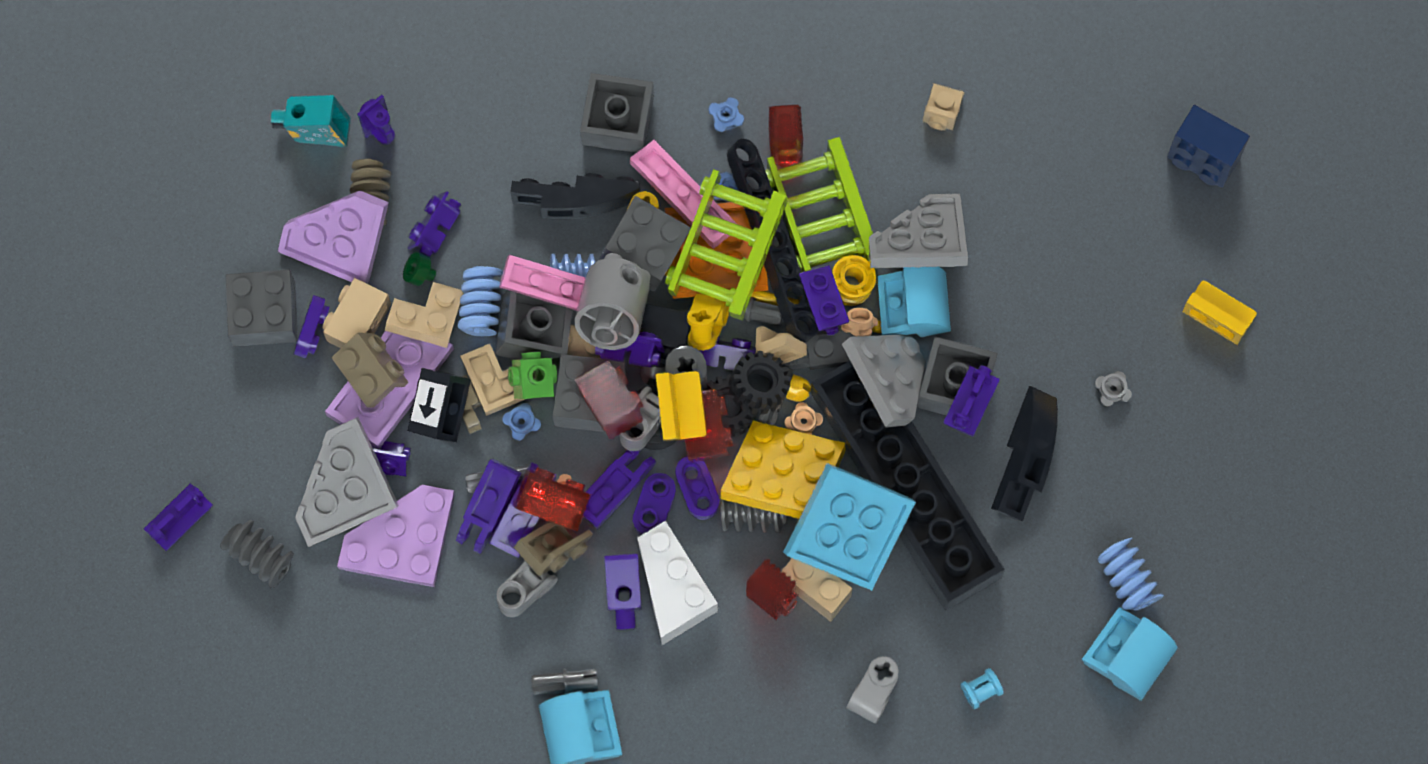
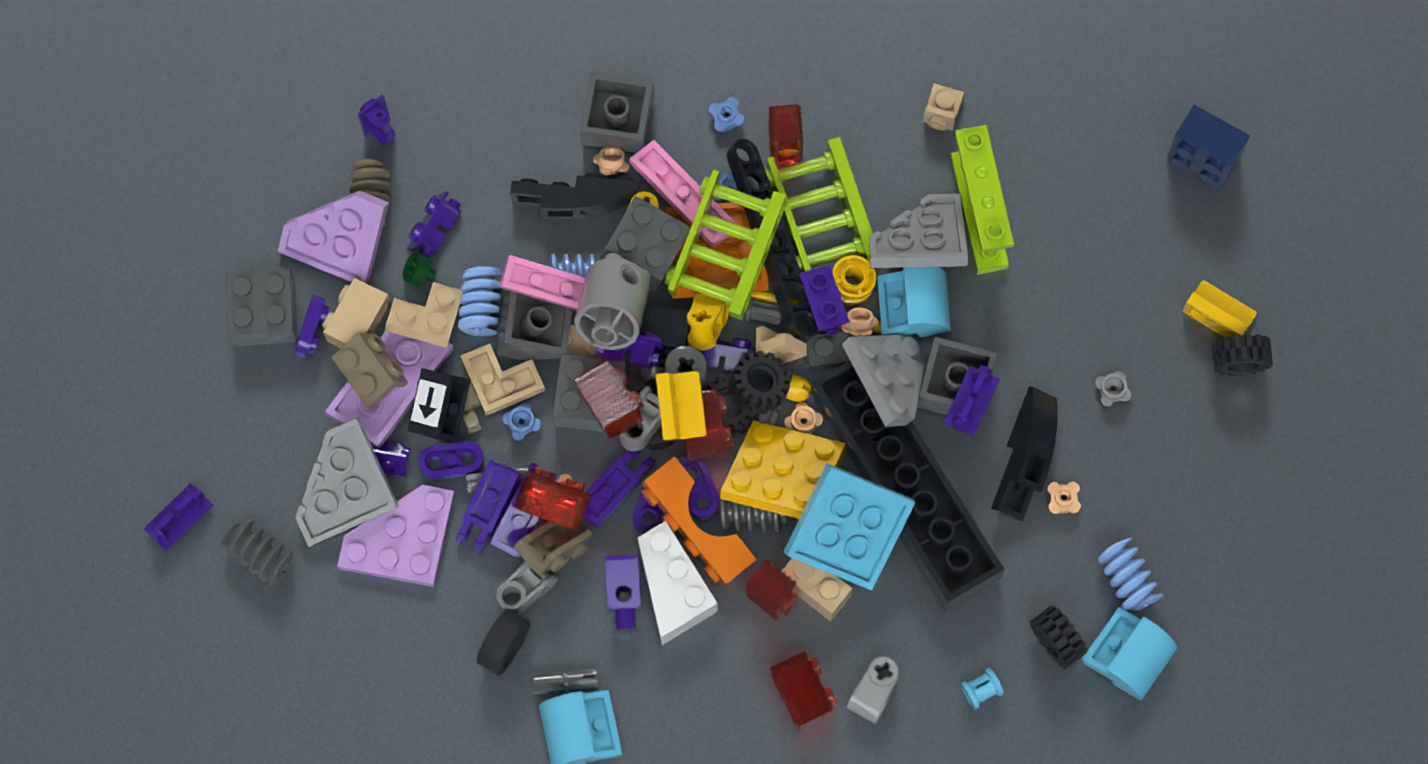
teal torso [271,95,351,147] -> none
bright green brick [508,352,557,399] -> none
none -> dark purple plate [418,441,484,480]
none -> black tyre [476,609,530,675]
none -> light nougat plate [593,147,629,175]
none -> orange arch [640,456,757,586]
none -> clear red brick [769,651,837,732]
none -> lime fence [950,125,1014,275]
none -> black tyre [1029,605,1088,669]
none -> light nougat plate [1047,481,1081,514]
none -> black tyre [1212,334,1273,376]

